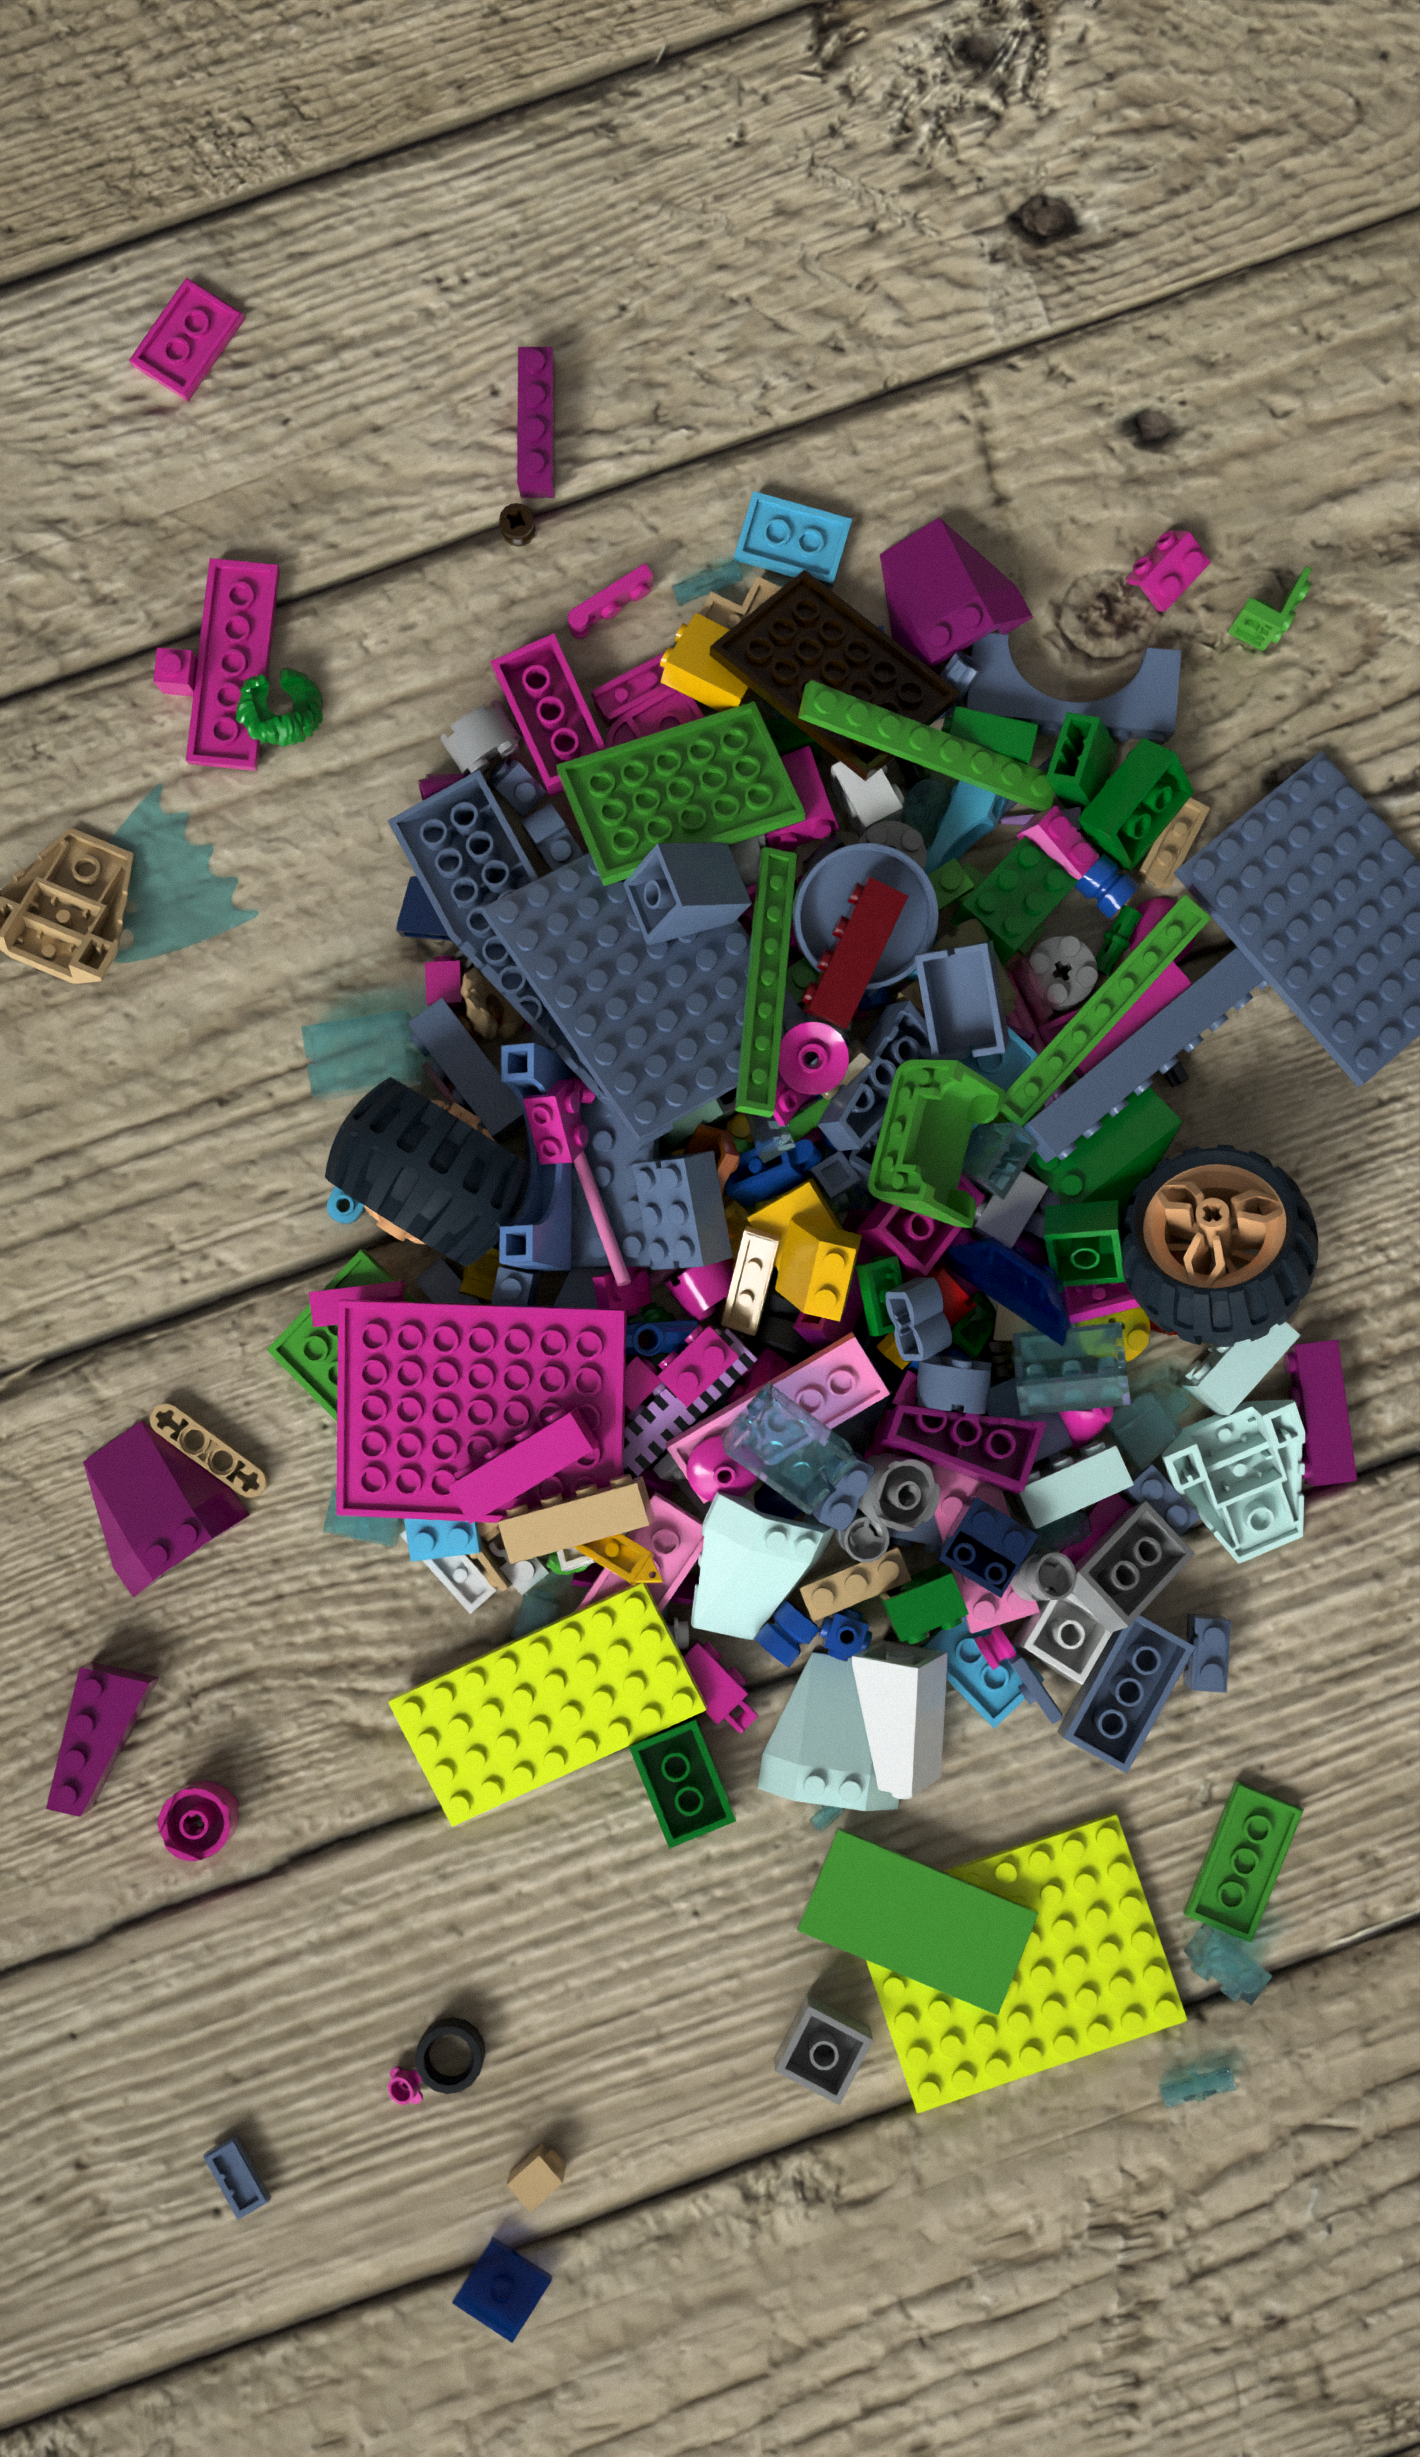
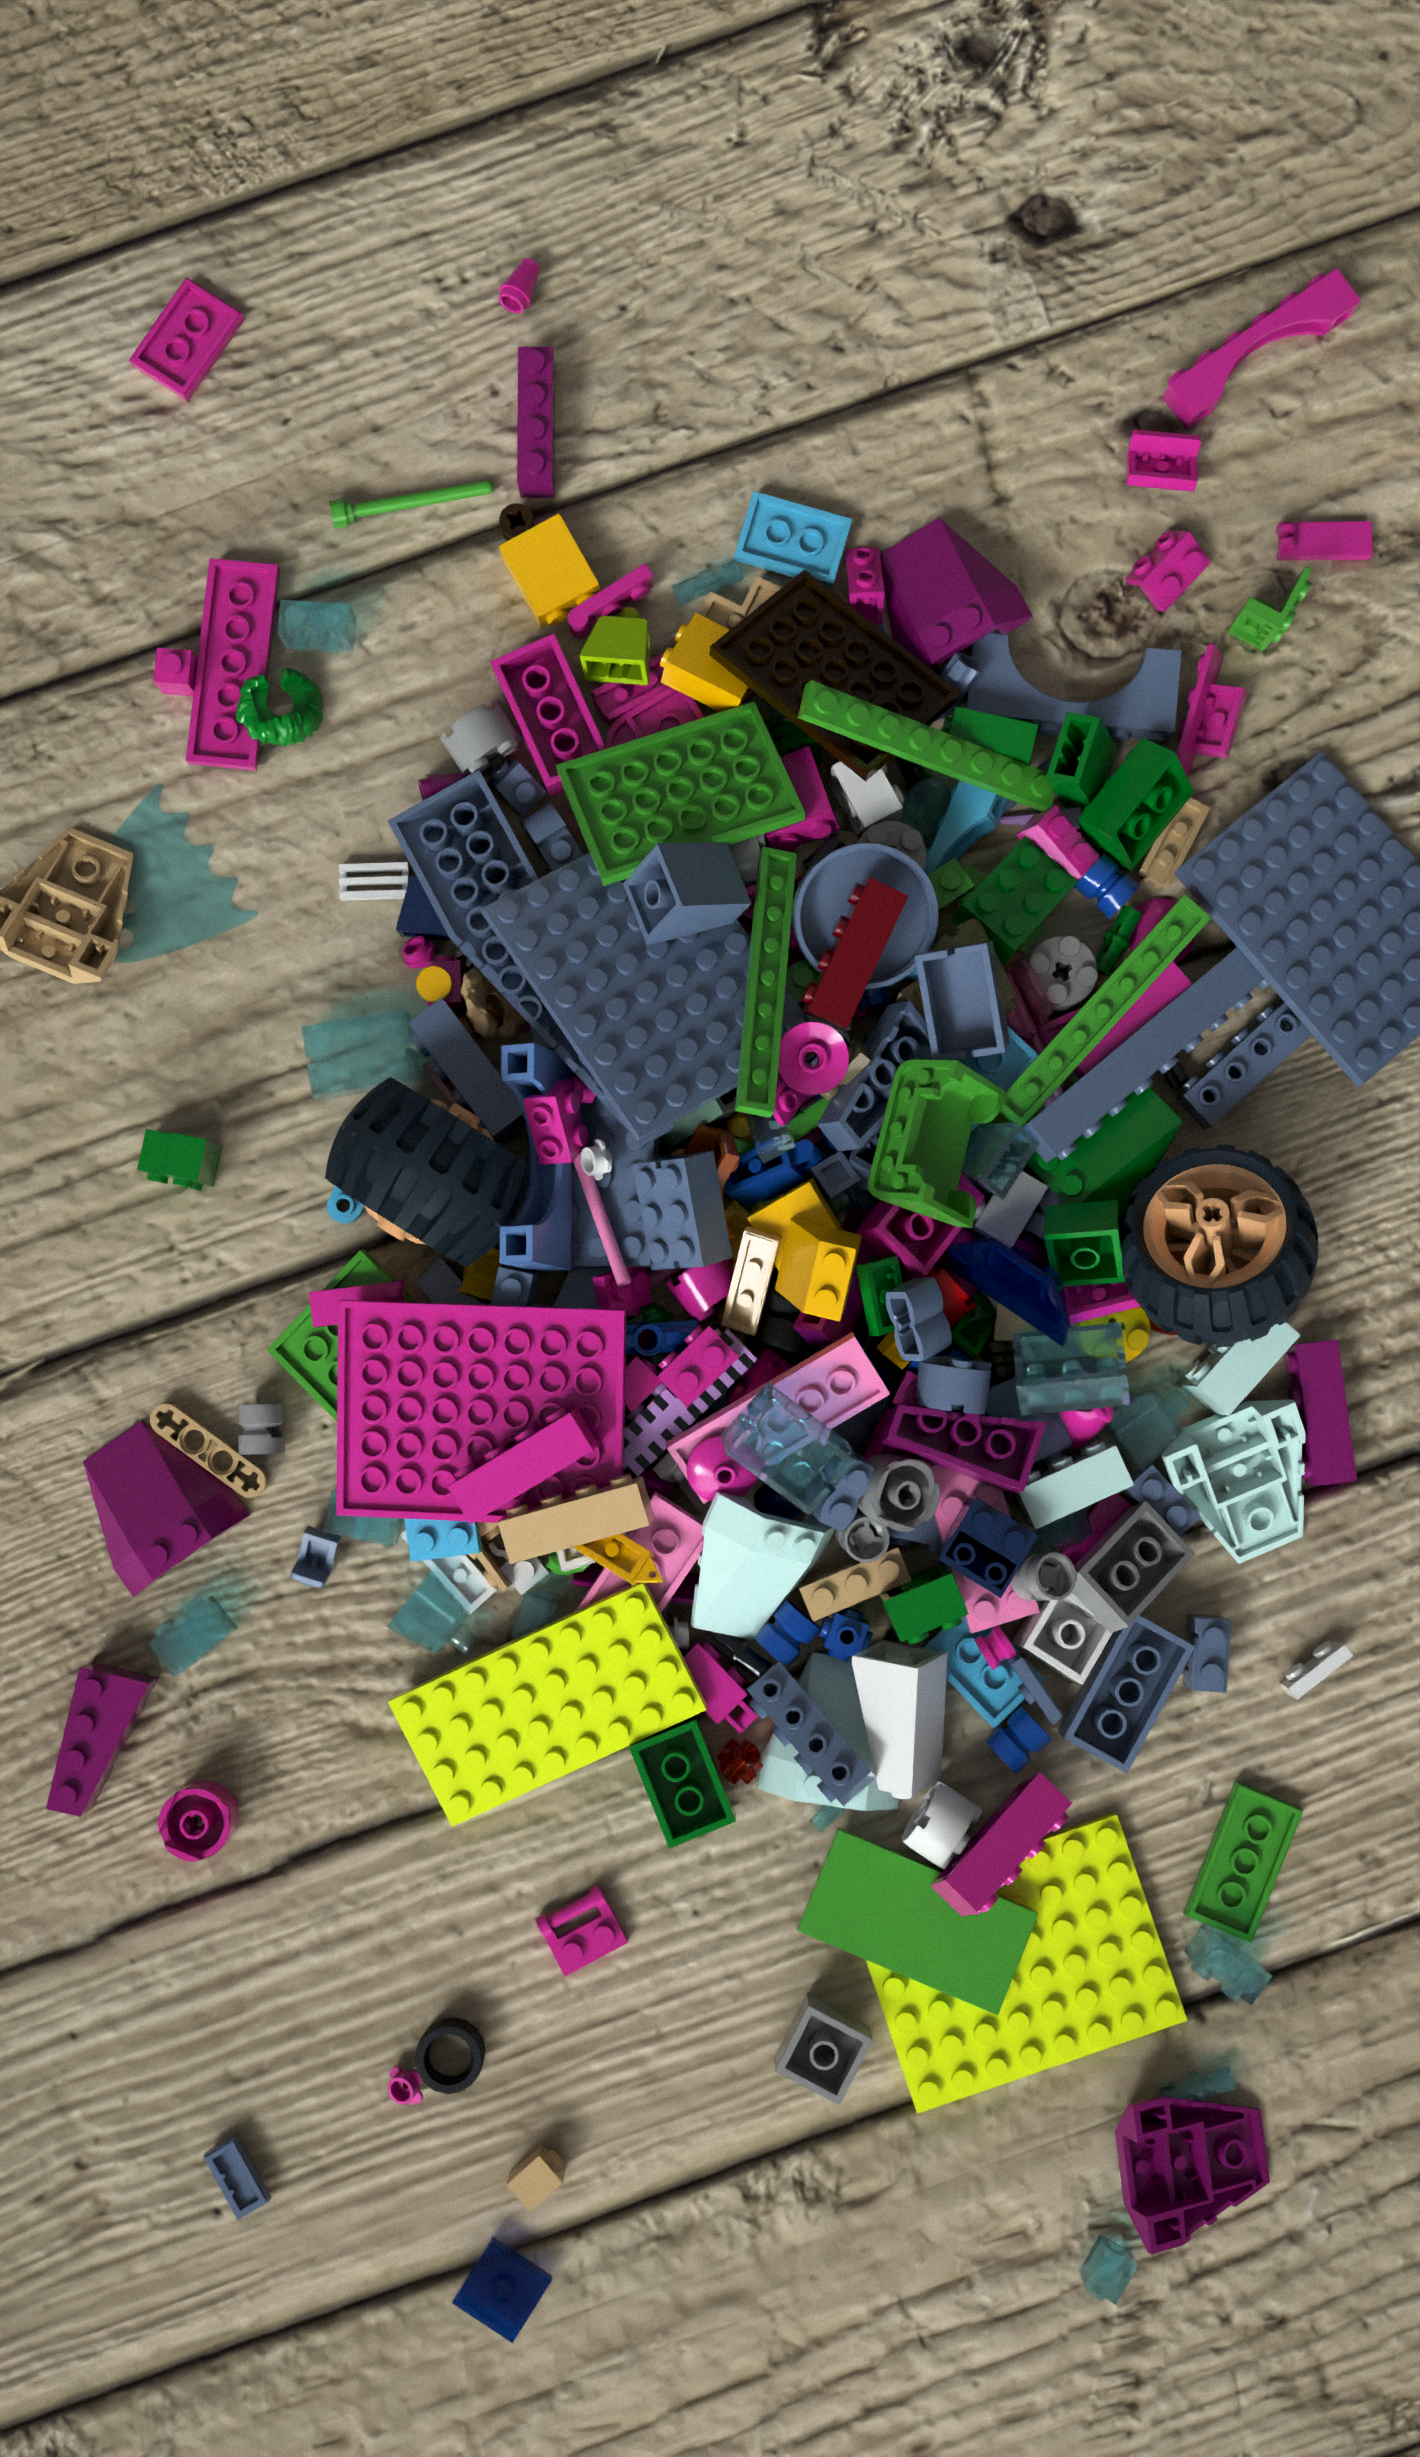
none -> green brick [137,1129,222,1191]
none -> clear light blue brick [148,1595,238,1677]
none -> light grey wheel [238,1403,285,1455]
none -> clear light blue brick [278,600,356,653]
none -> sand blue bracket [290,1526,341,1588]
none -> bright green piece [329,480,495,529]
none -> white tile [339,862,410,901]
none -> clear light blue torso [387,1571,478,1654]
none -> dark pink plate [401,936,435,969]
none -> yellow tile [416,966,453,1003]
none -> yellow brick [498,513,600,629]
none -> dark pink cone [499,258,540,314]
none -> dark pink plate [535,1884,628,1976]
none -> lime torso [580,607,651,685]
none -> white plate [581,1139,612,1180]
none -> black axle [705,1631,772,1680]
none -> clear red gear [717,1738,763,1784]
none -> sand blue brick [747,1661,876,1806]
none -> dark pink bracket [845,547,885,625]
none -> white brick [902,1780,982,1869]
none -> dark pink brick [930,1772,1072,1917]
none -> blue wheel [984,1705,1053,1774]
none -> clear light blue brick [1079,2233,1138,2305]
none -> magenta wedge [1115,2096,1270,2255]
none -> dark pink bracket [1126,429,1201,492]
none -> dark pink arch [1163,268,1361,430]
none -> dark pink bracket [1175,643,1247,778]
none -> sand blue brick [1176,1002,1312,1130]
none -> dark pink hinge [1276,521,1373,561]
none -> white plate [1280,1640,1353,1700]

